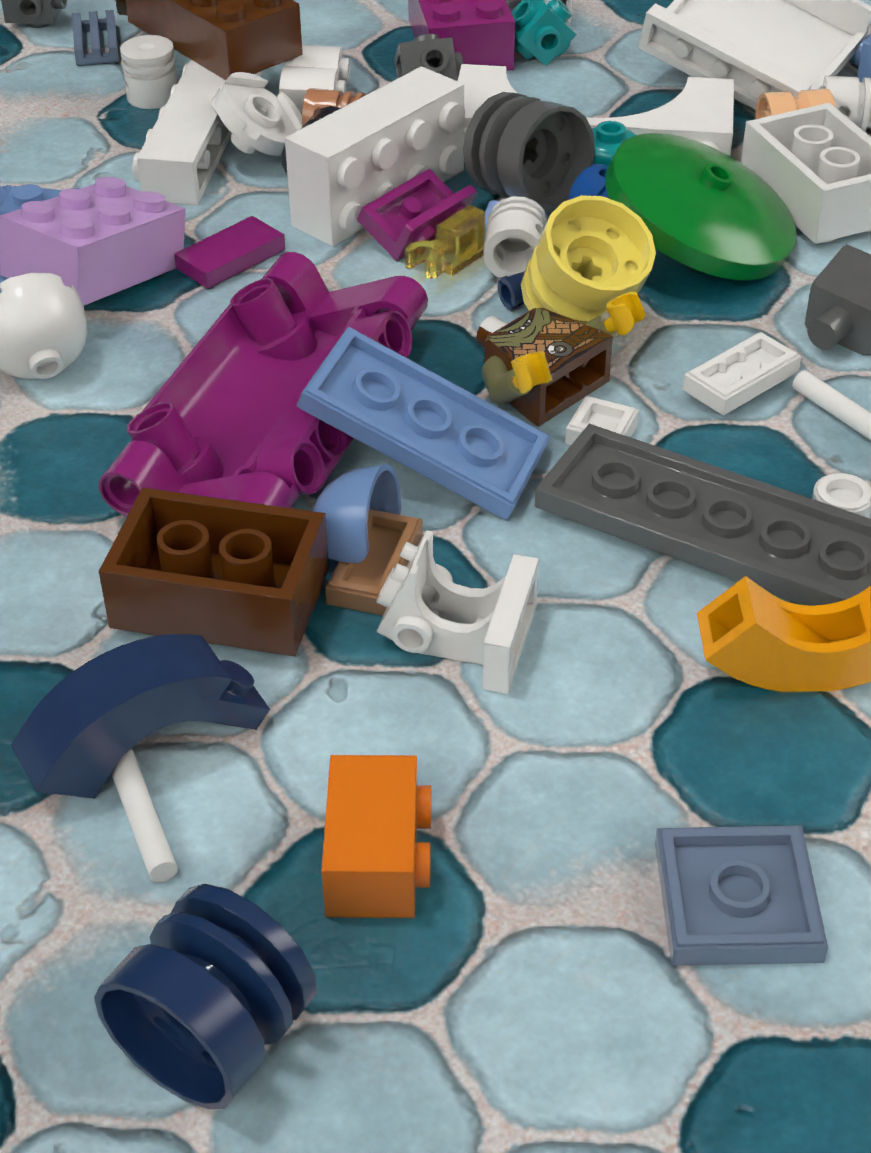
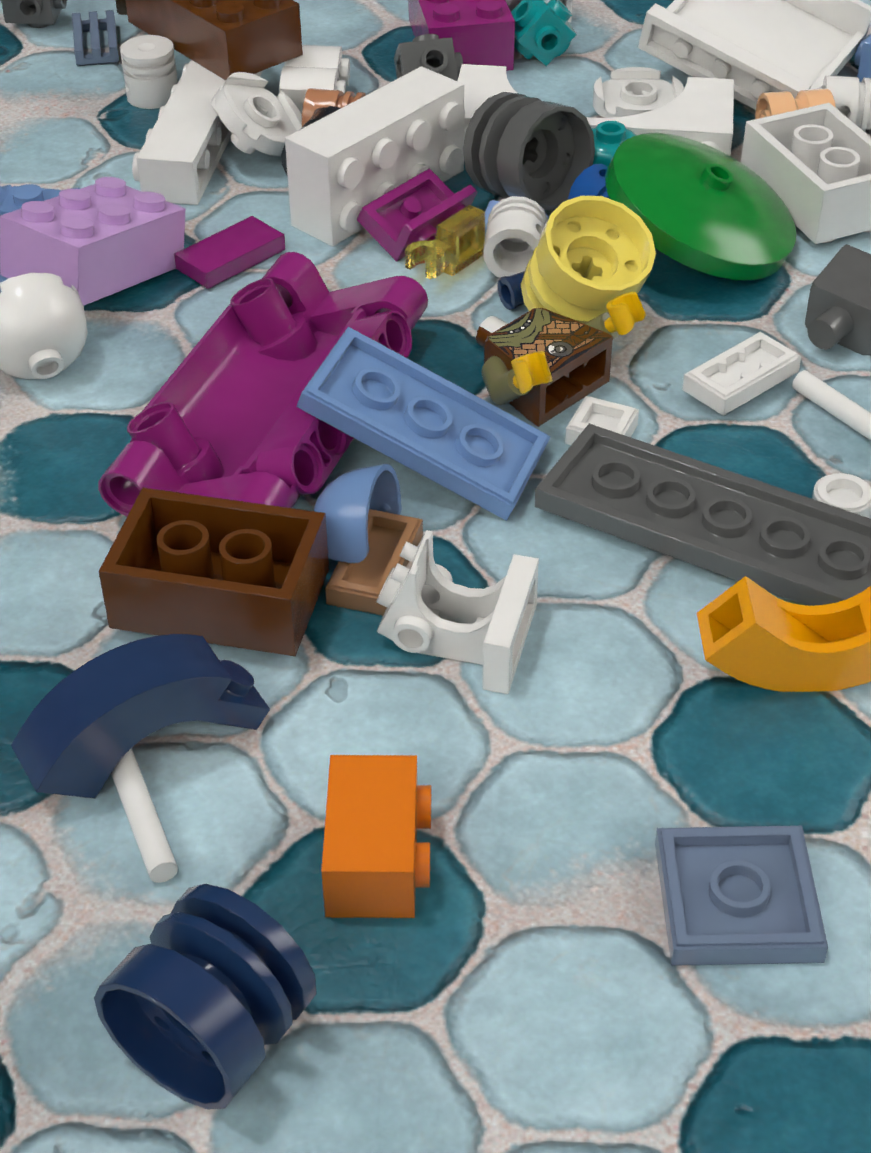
none -> white plate [593,67,684,118]

